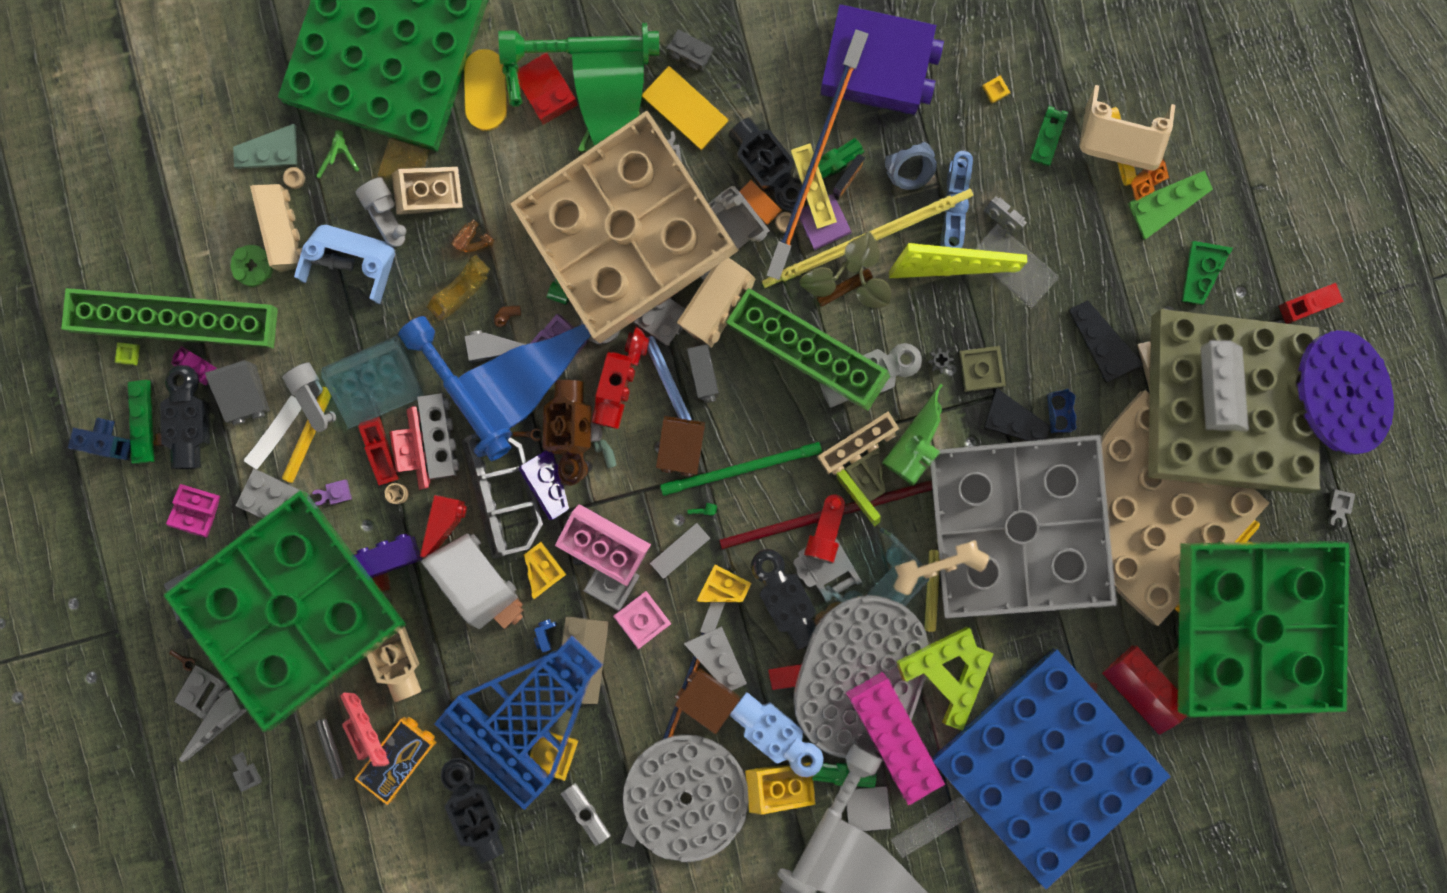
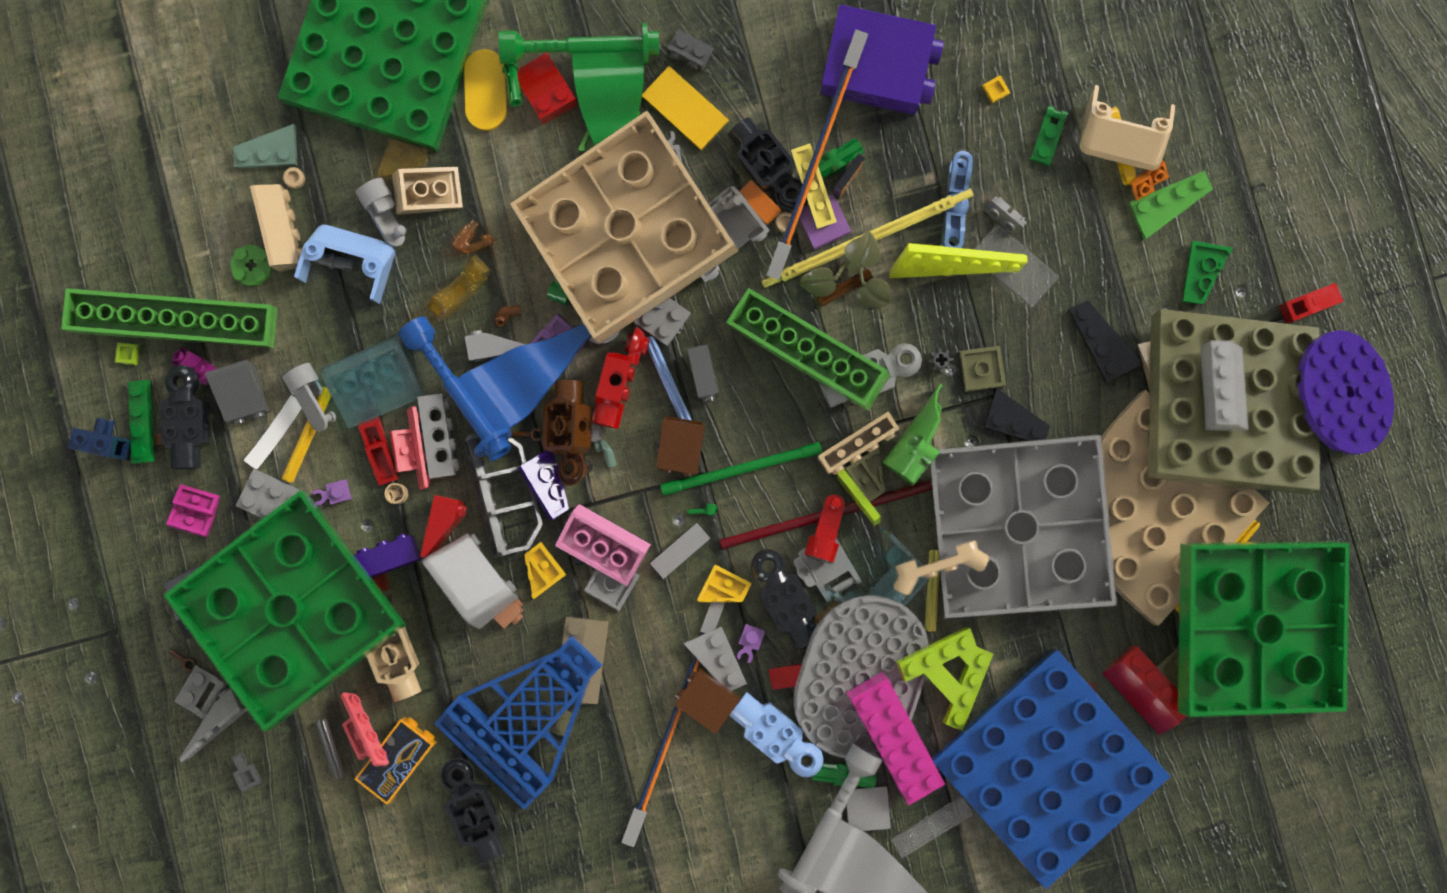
bright green plant [317,130,359,178] -> none
yellow tile [529,732,579,781] -> none
blue bracket [534,619,557,653] -> none
light grey piece [561,783,611,846] -> none
bright pink plate [613,591,671,649] -> none
light grey plate [623,735,749,862] -> none
tan slope [677,258,756,348] -> none
yellow slope [745,762,815,814] -> none
sand blue piece [885,142,937,190] -> none
blue piece [1047,389,1076,433] -> none
light grey plate [1328,489,1355,528] -> none
none -> medium lavender plate [737,624,765,663]

